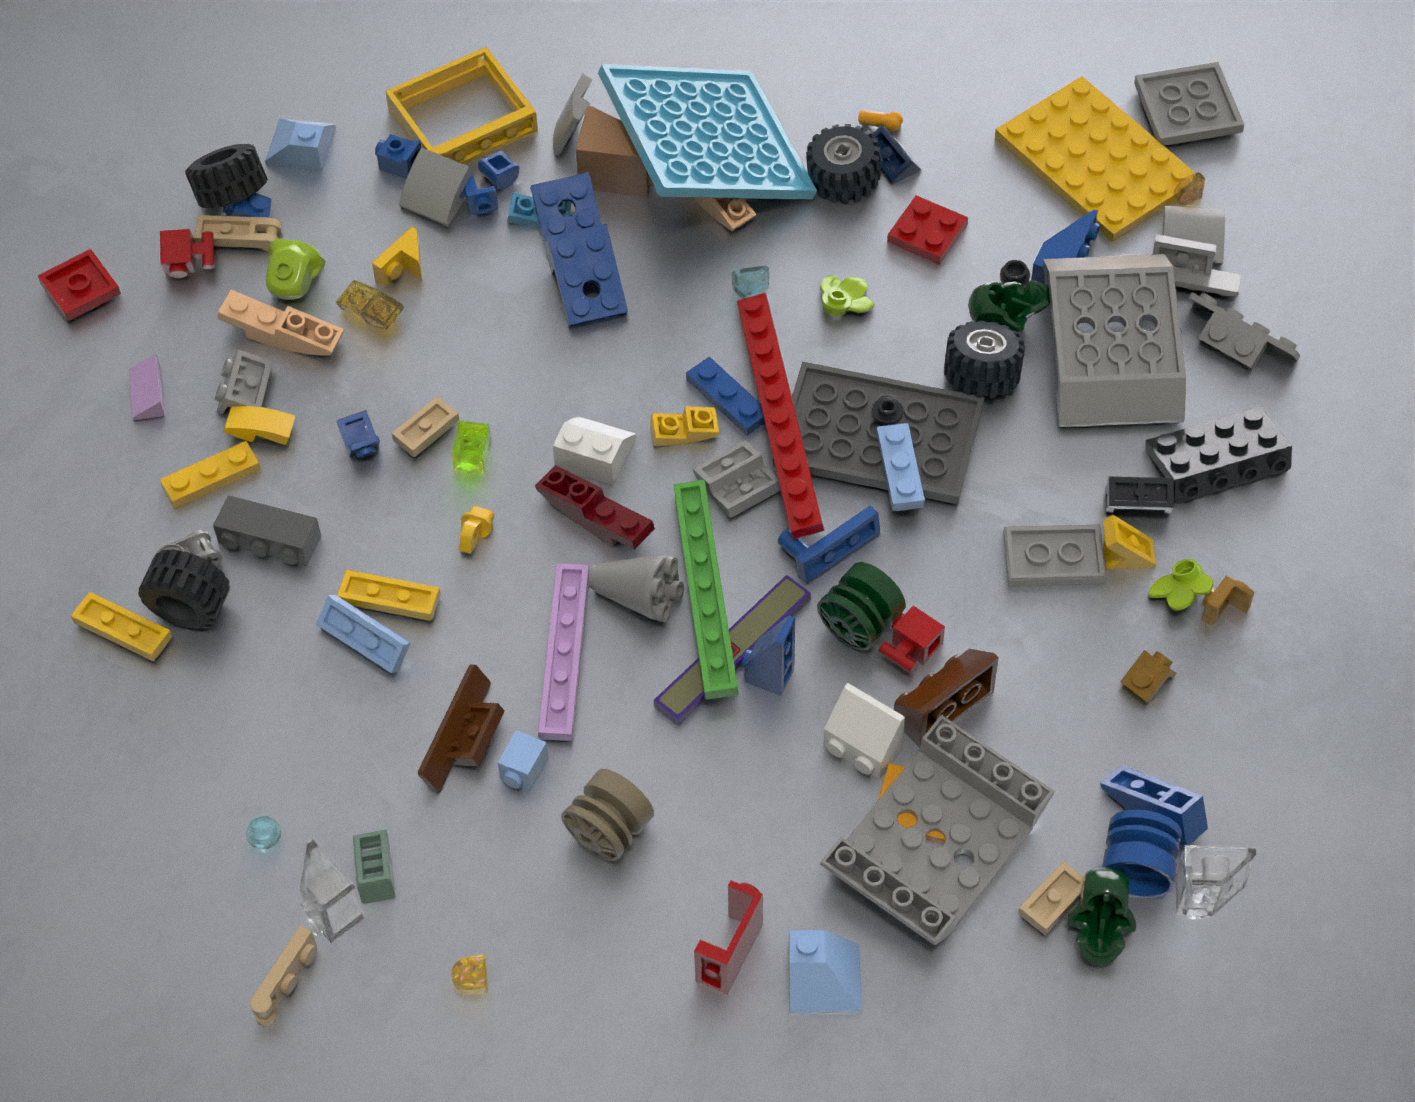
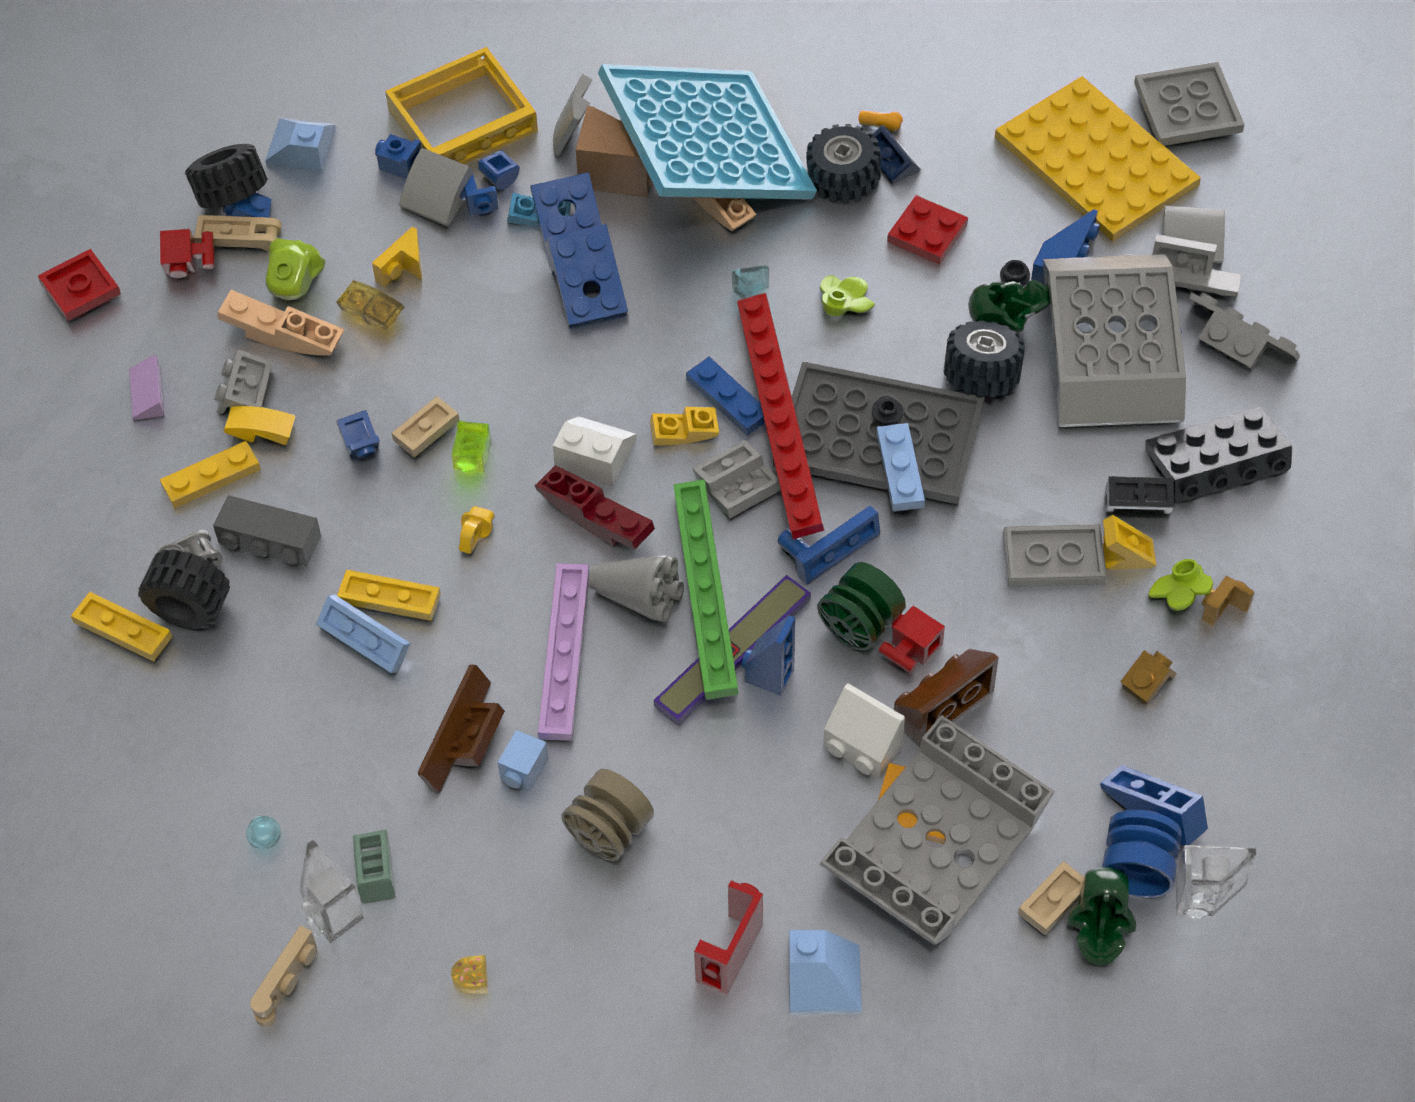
clear yellow tile [1174,172,1206,205] -> none

